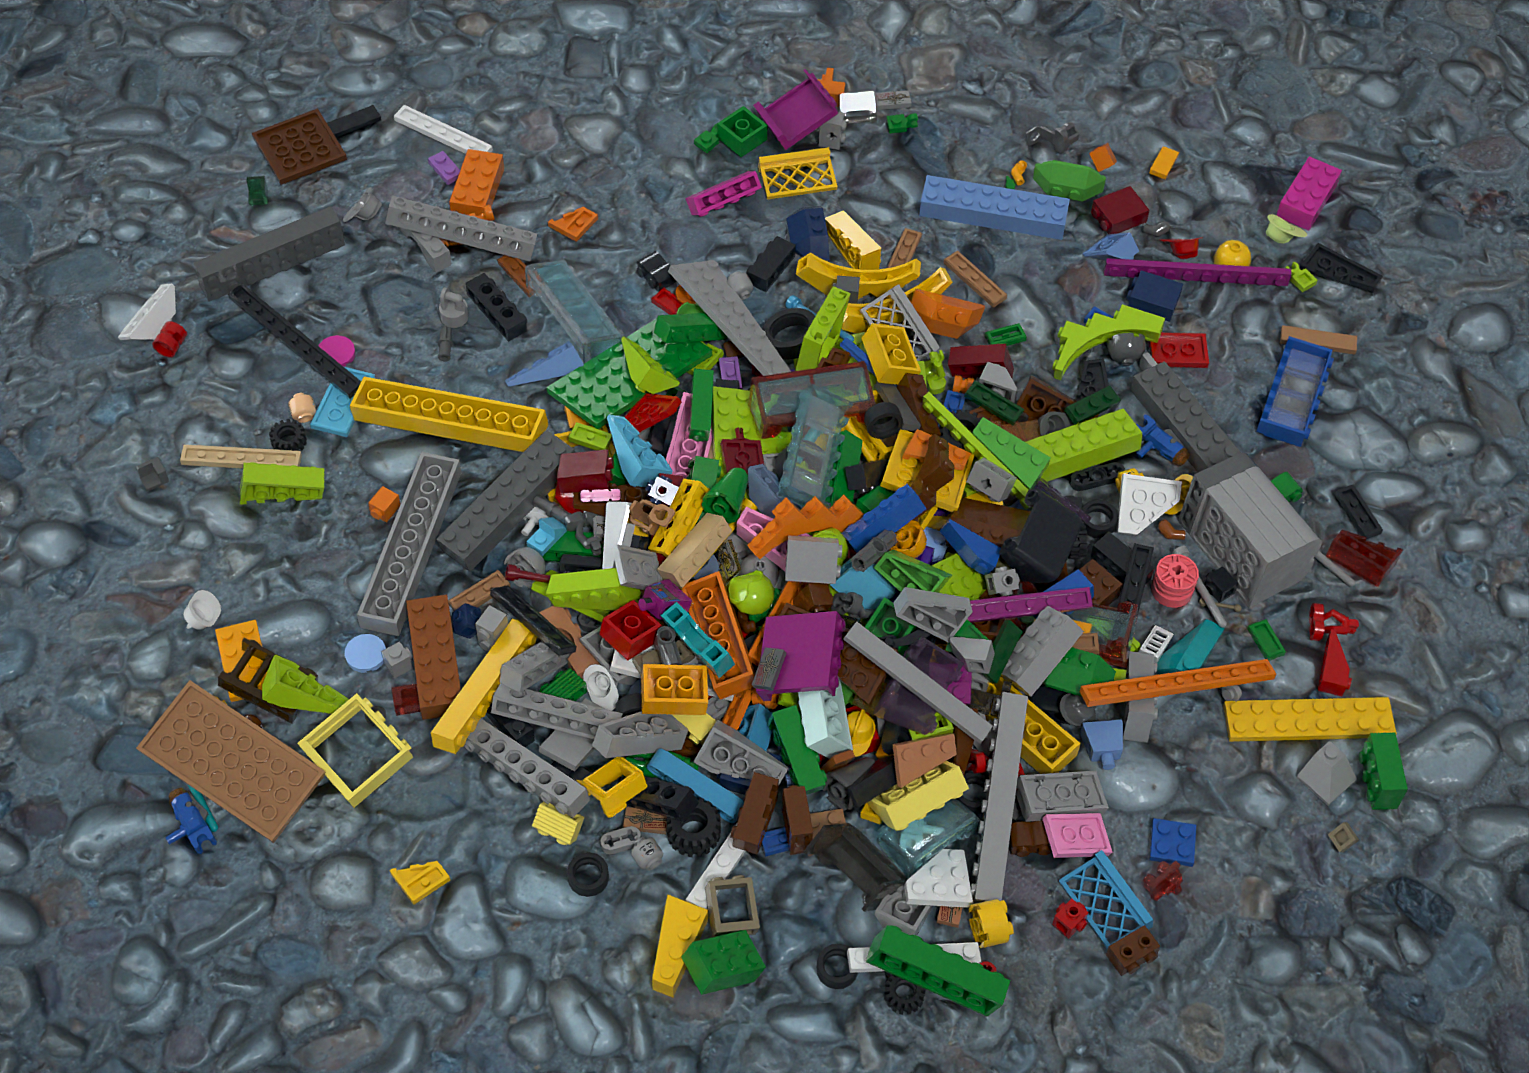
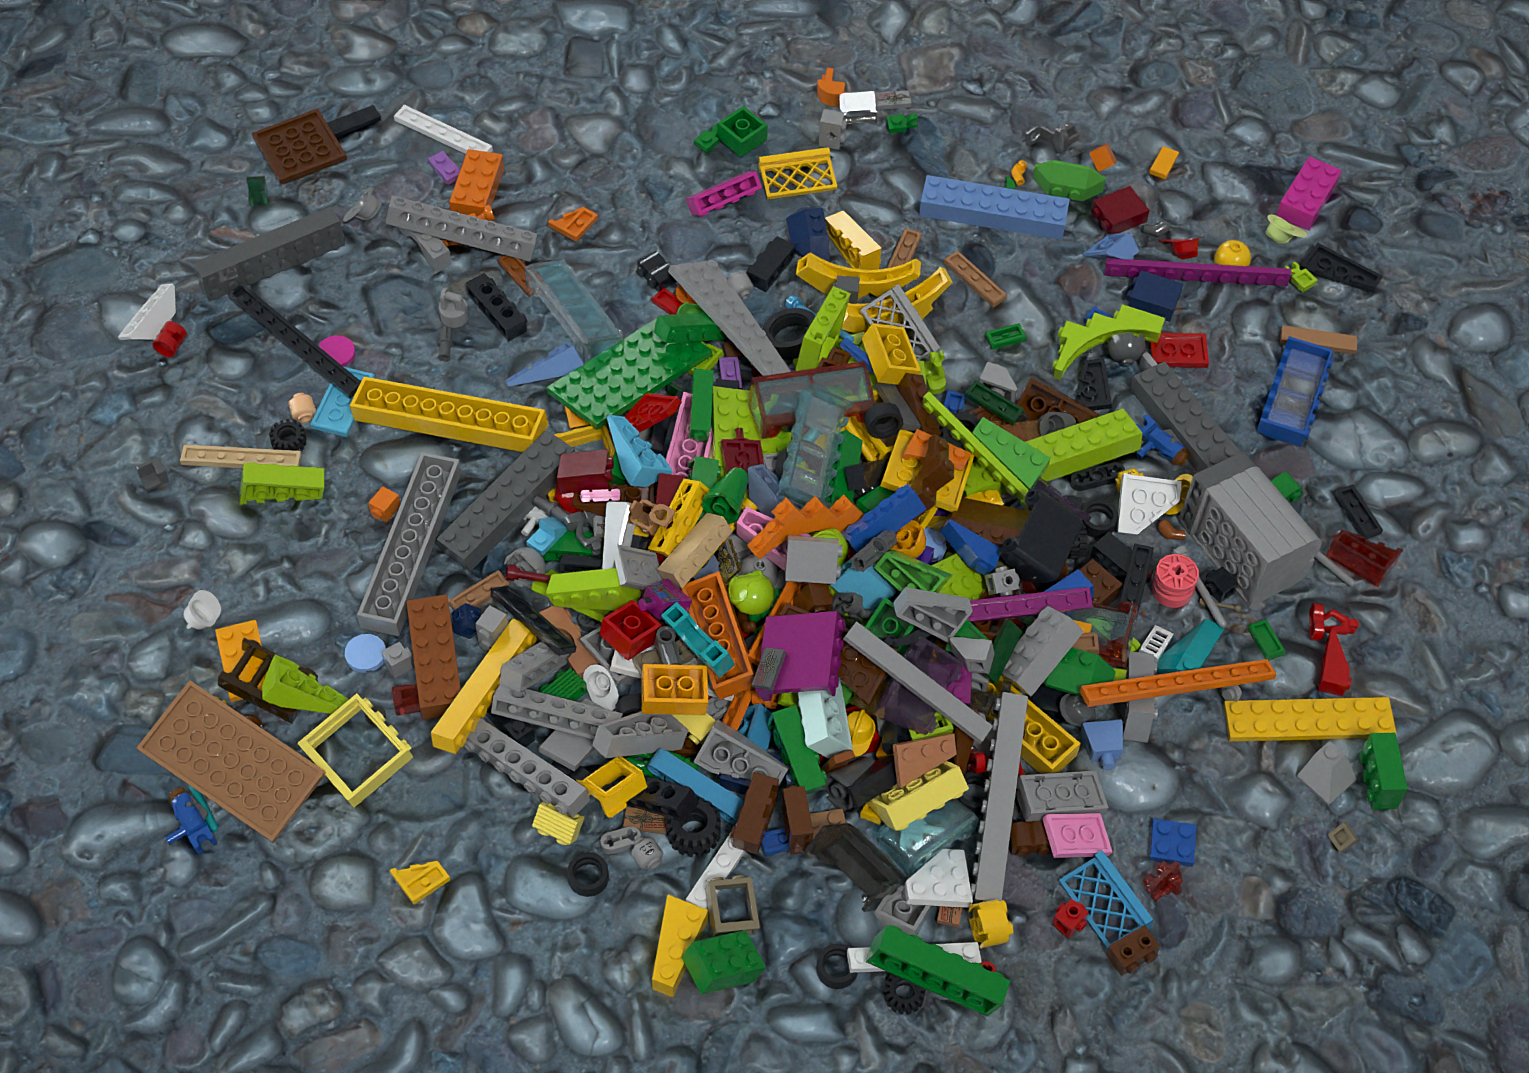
lime plate [569,422,613,450] -> none
lime wedge [621,336,680,394] -> none
brick [645,475,679,506] -> none
magenta panel [753,69,838,150] -> none
orange wedge [911,288,985,339] -> none
dark red wedge [948,344,1014,380] -> none
orange wheel [953,375,974,394] -> none
light grey brick [966,458,1017,502] -> none
dark green plate [1064,386,1121,425] -> none

